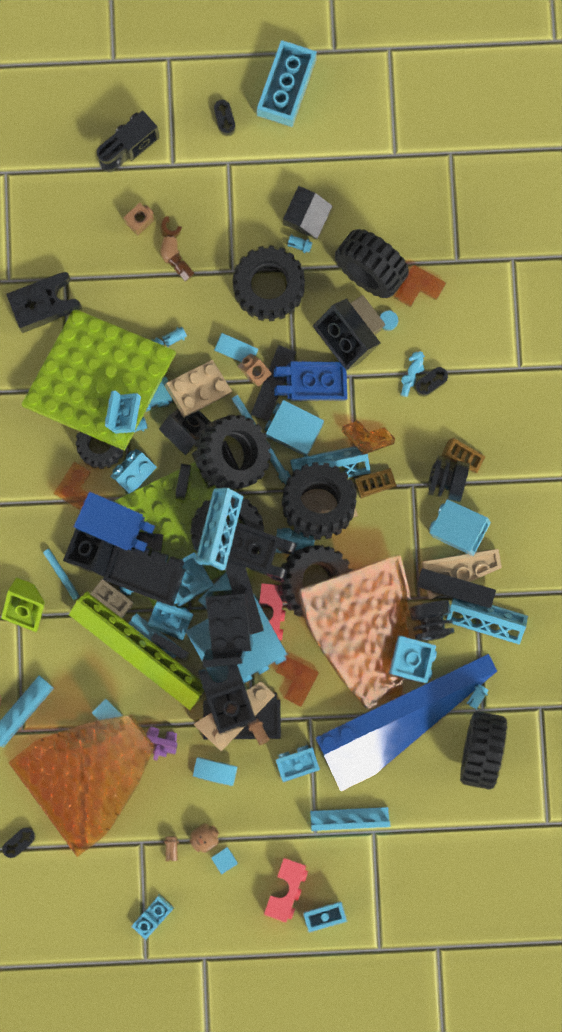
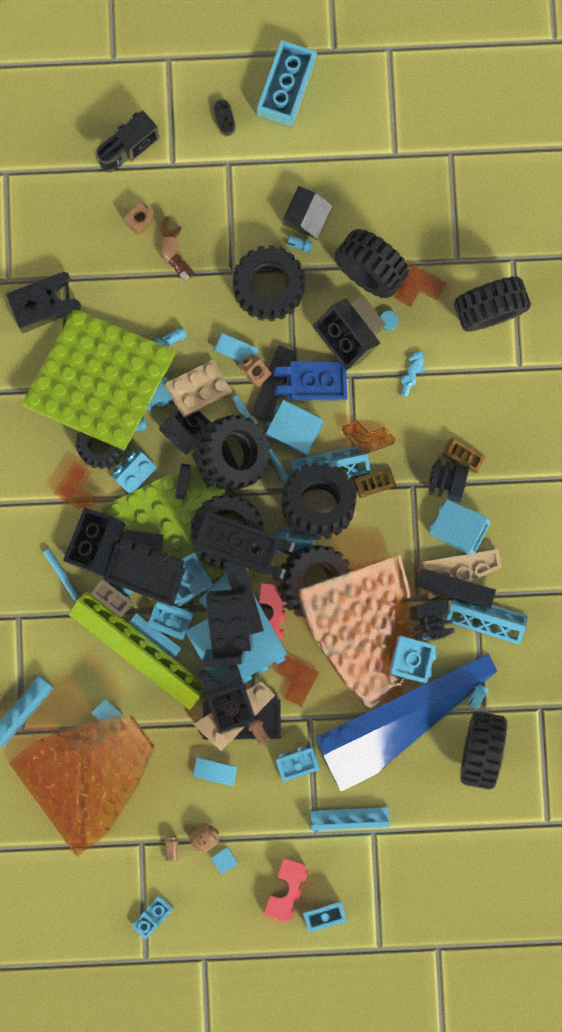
lime slope [1,577,45,633] -> none
black beam [2,827,36,858] -> none
blue tile [74,491,155,552] -> none
medium azure bracket [105,391,141,434] -> none
medium lavender hips [142,727,178,761] -> none
black tile [151,633,190,661] -> none
medium azure fence [195,488,243,570] -> none
black beam [415,367,448,397] -> none
none -> black tyre [454,276,531,332]

